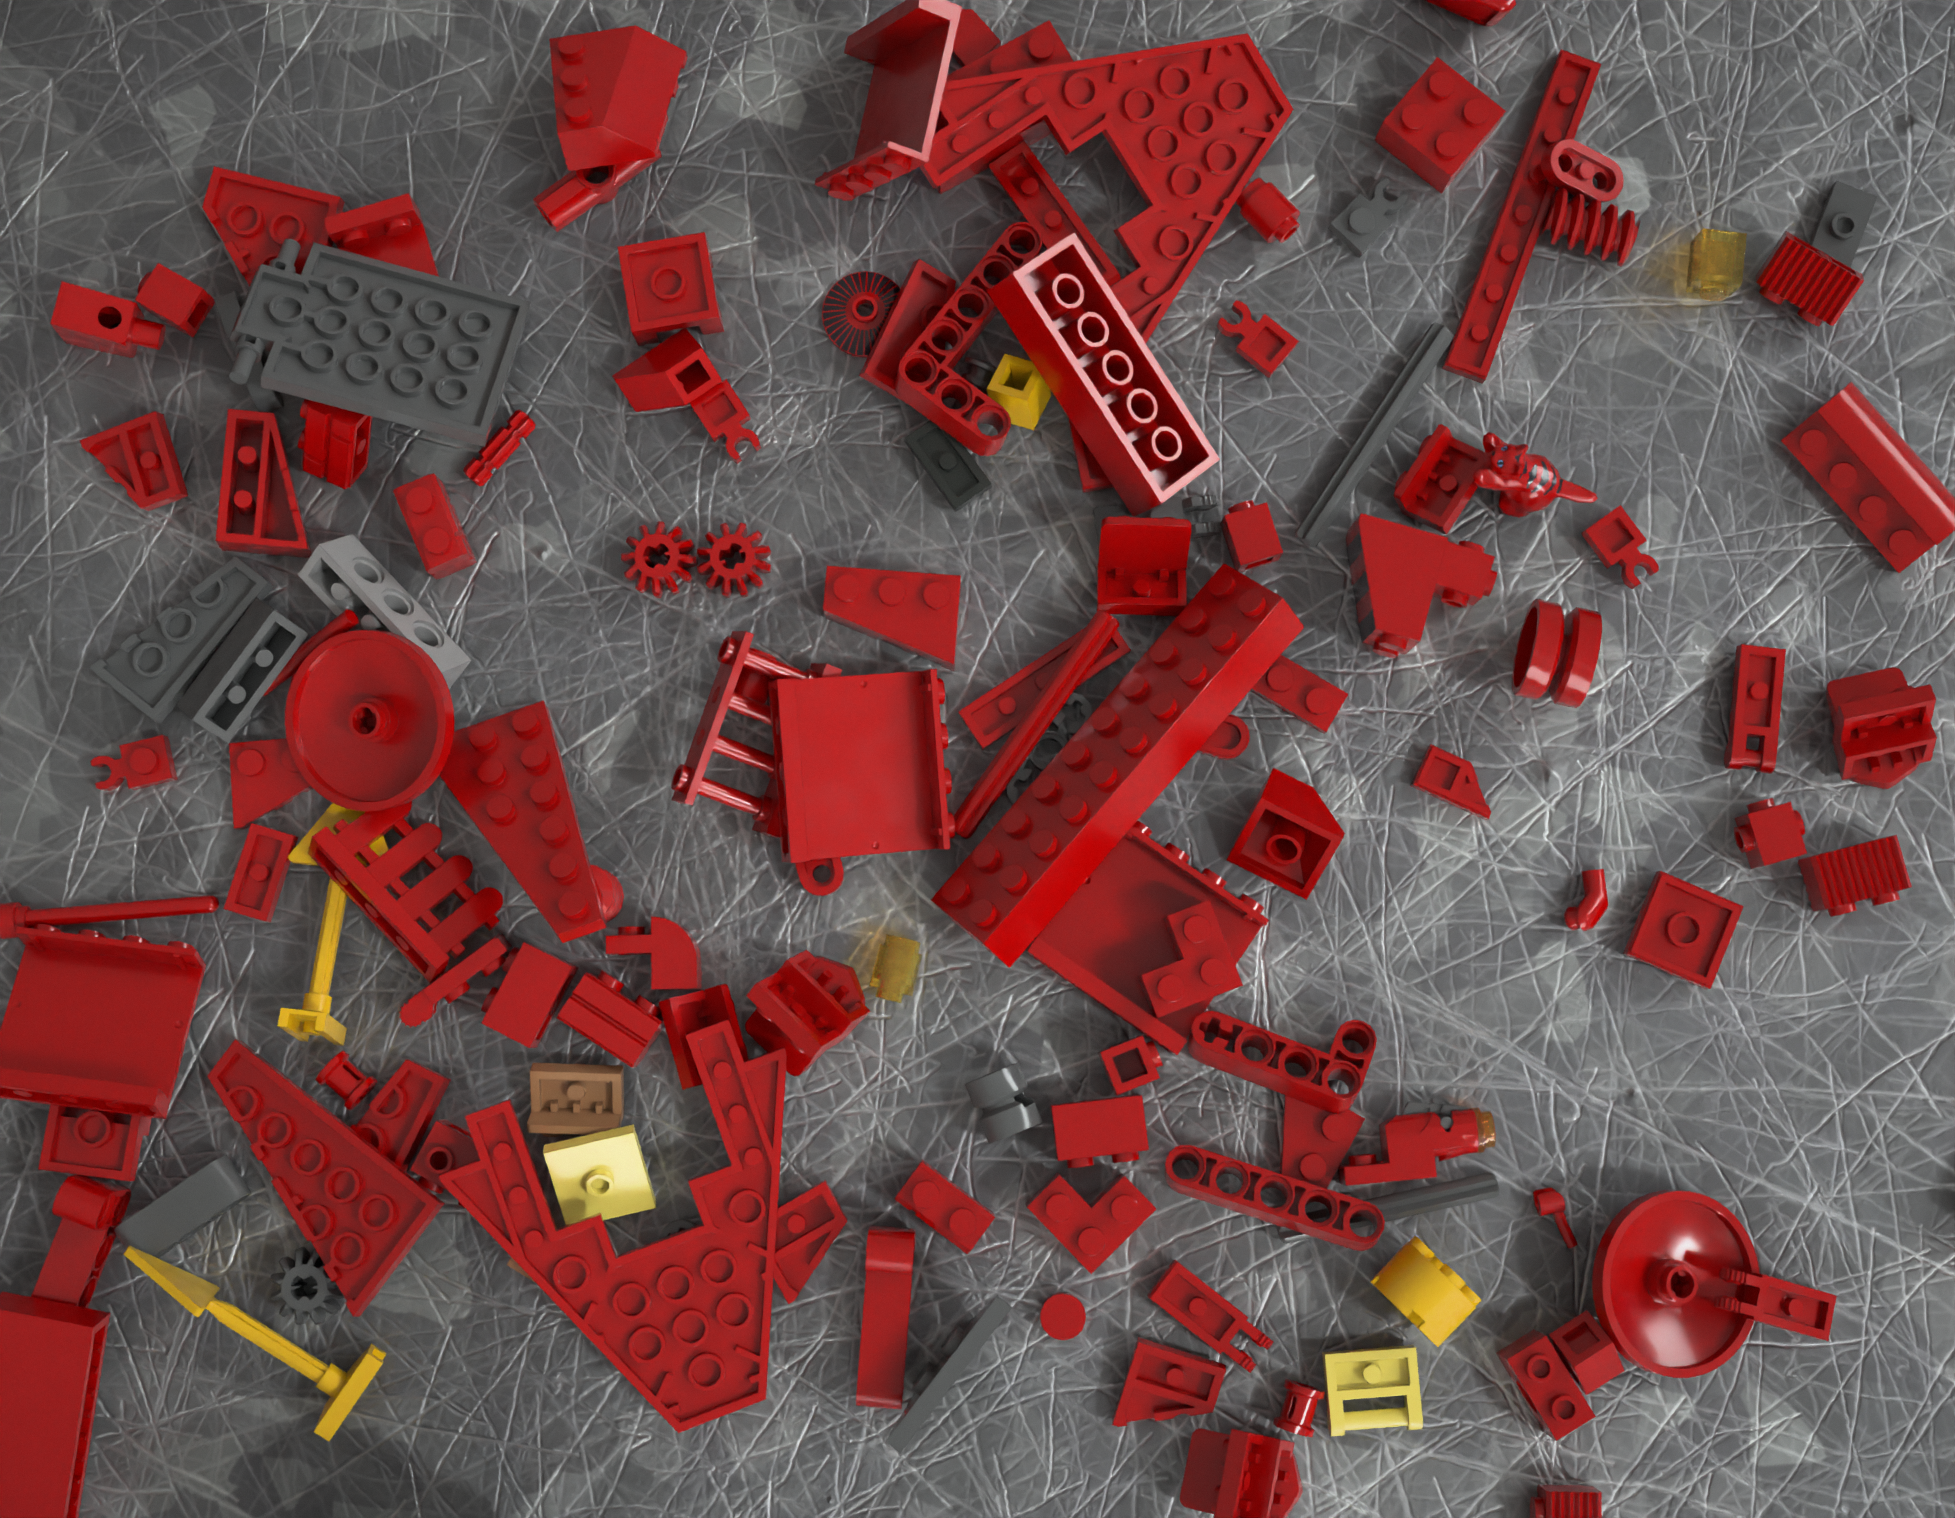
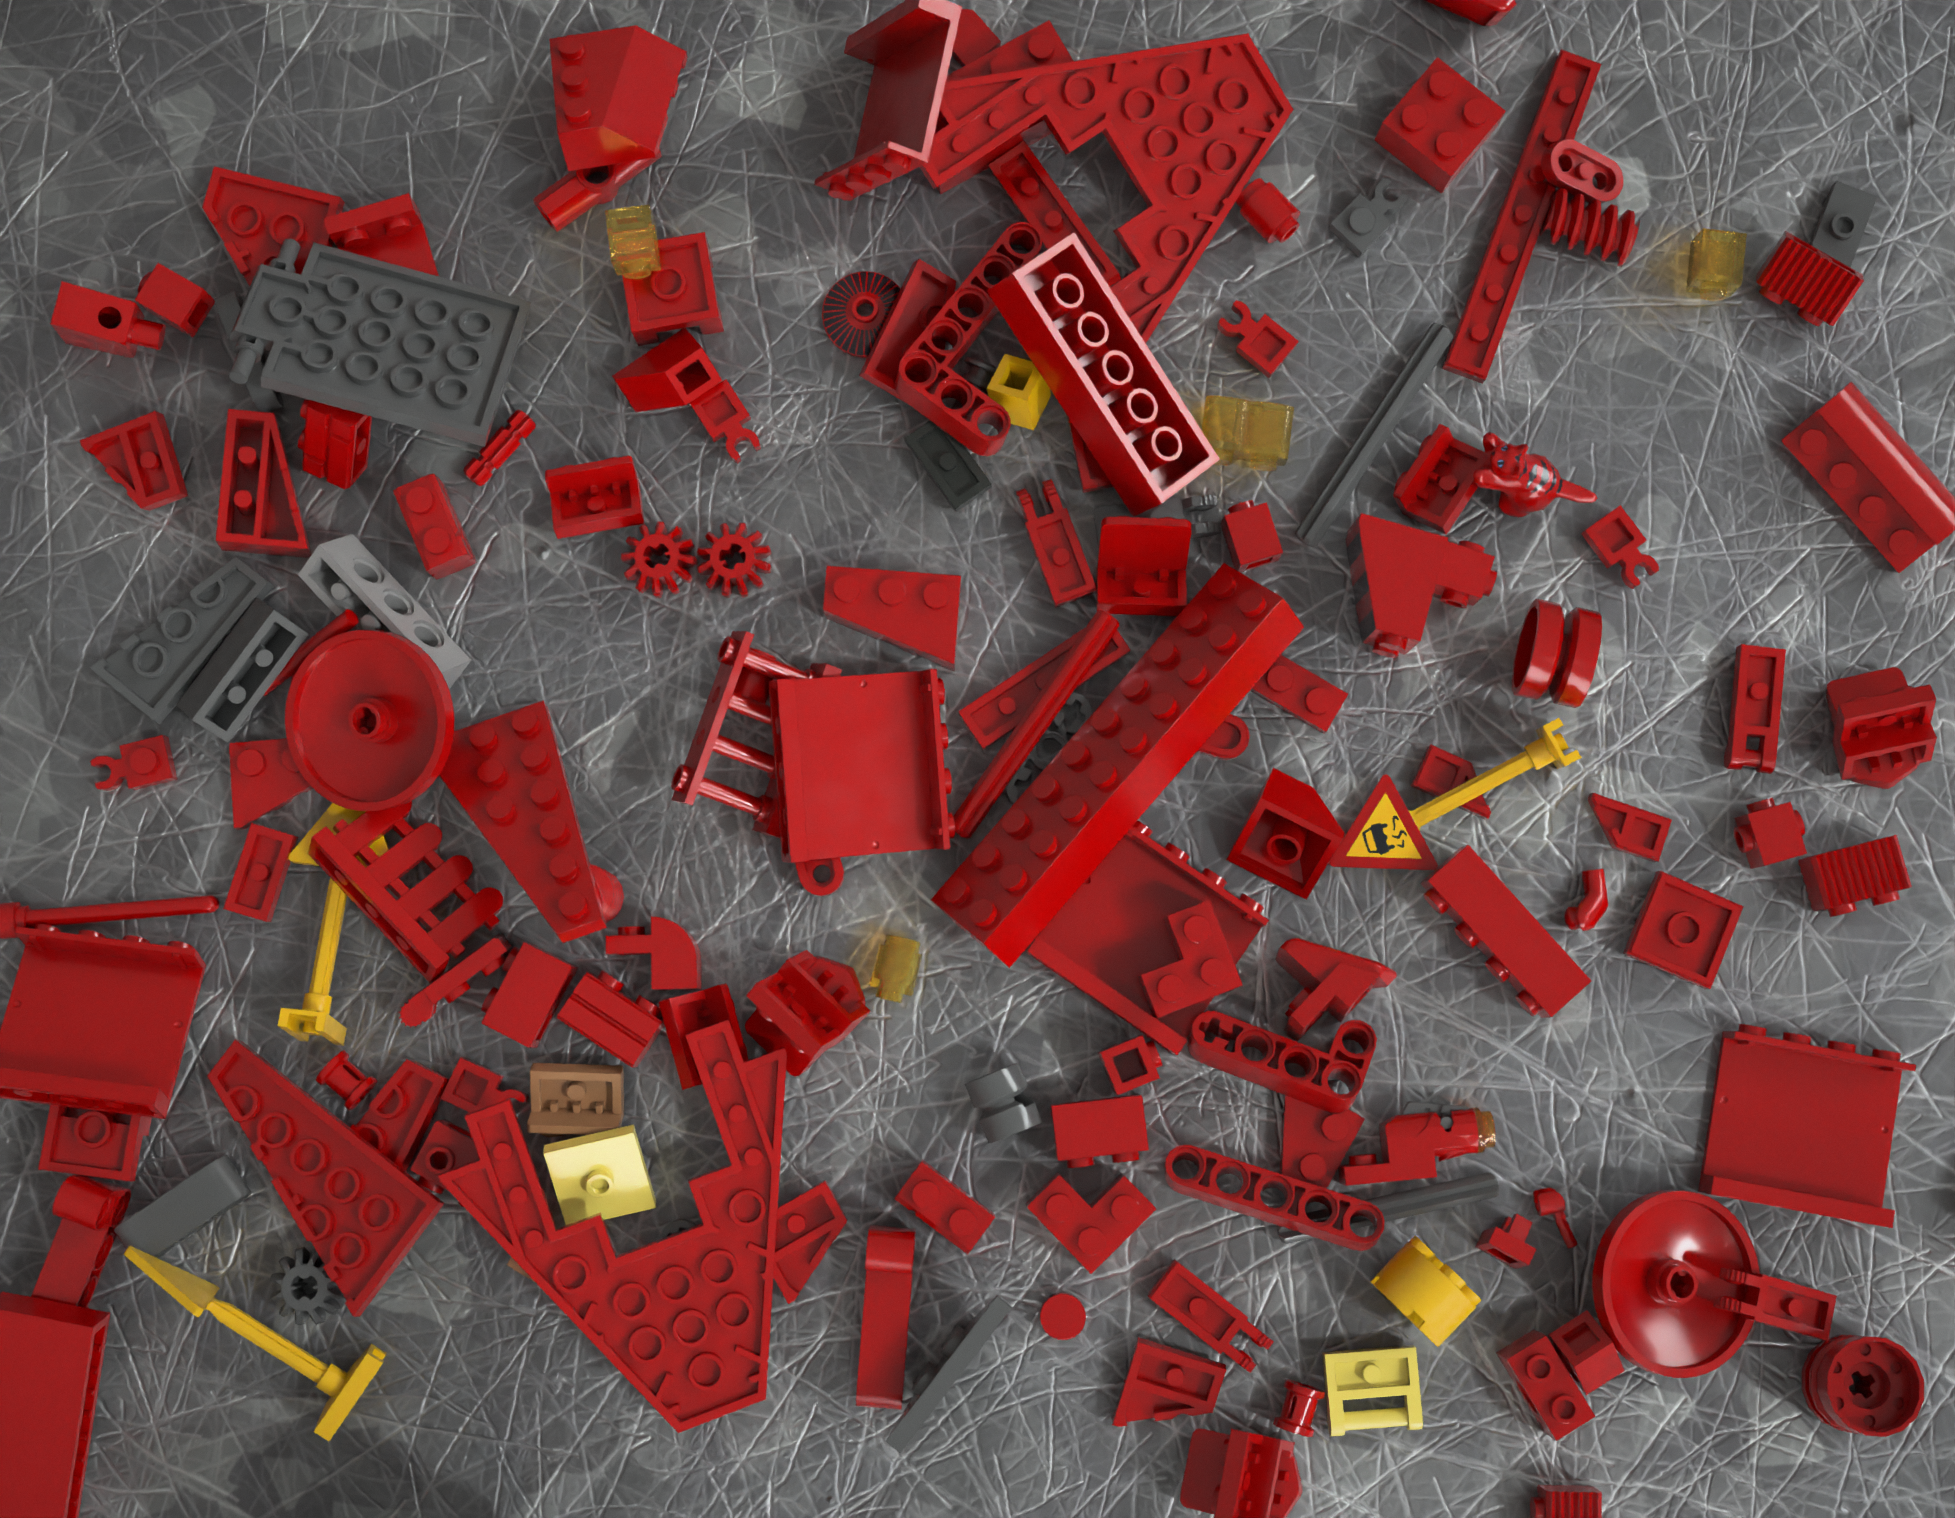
none -> red plate [440,1057,529,1119]
none -> red bracket [545,456,645,539]
none -> clear yellow brick [605,204,661,279]
none -> red hinge [1016,479,1097,608]
none -> clear yellow brick [1201,396,1294,471]
none -> red piece [1275,938,1397,1042]
none -> yellow piece [1329,718,1581,870]
none -> red brick [1420,845,1591,1018]
none -> red tile [1475,1213,1537,1269]
none -> red tile [1587,793,1672,863]
none -> red panel [1698,1024,1916,1228]
none -> red wheel [1802,1334,1924,1437]

